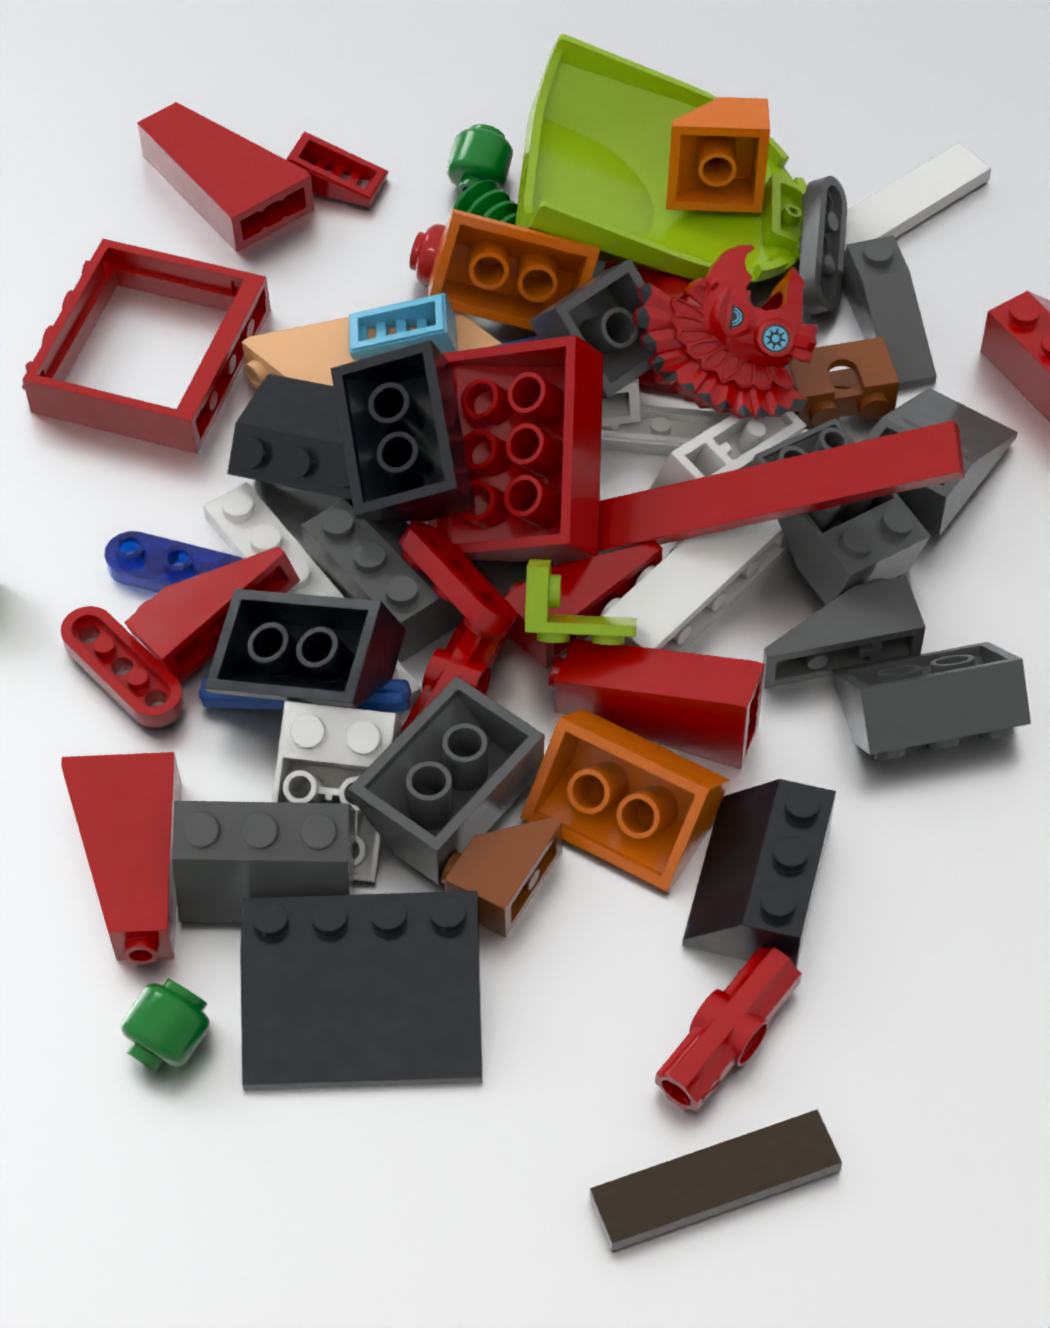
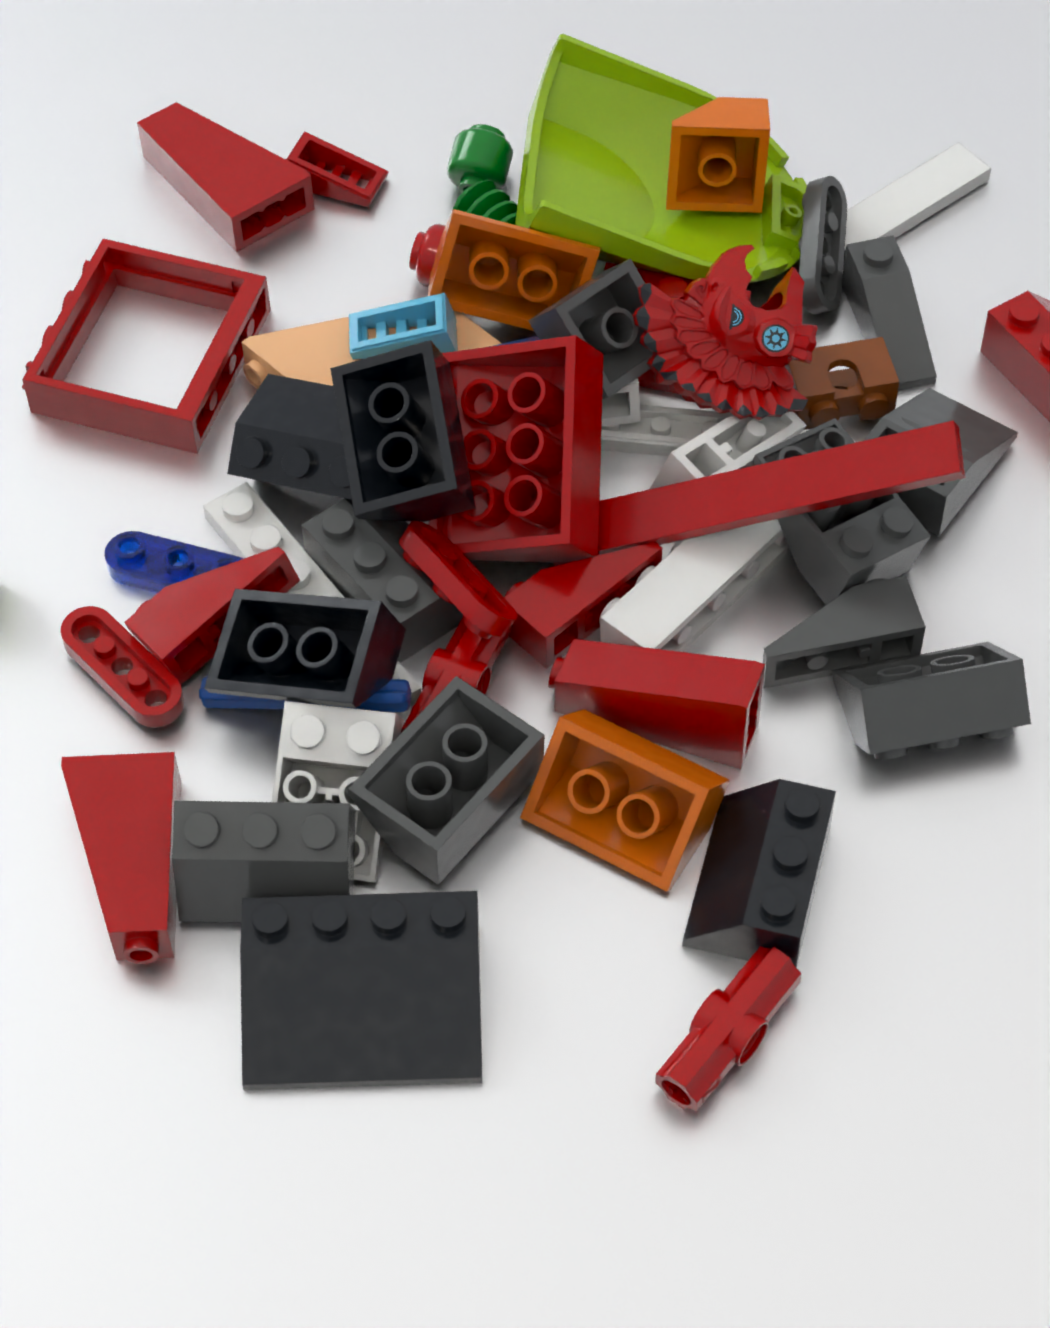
green head [120,978,210,1072] -> none
dark orange slope [441,817,562,937] -> none
lime bracket [525,559,637,645] -> none
dark brown tile [590,1109,842,1252] -> none

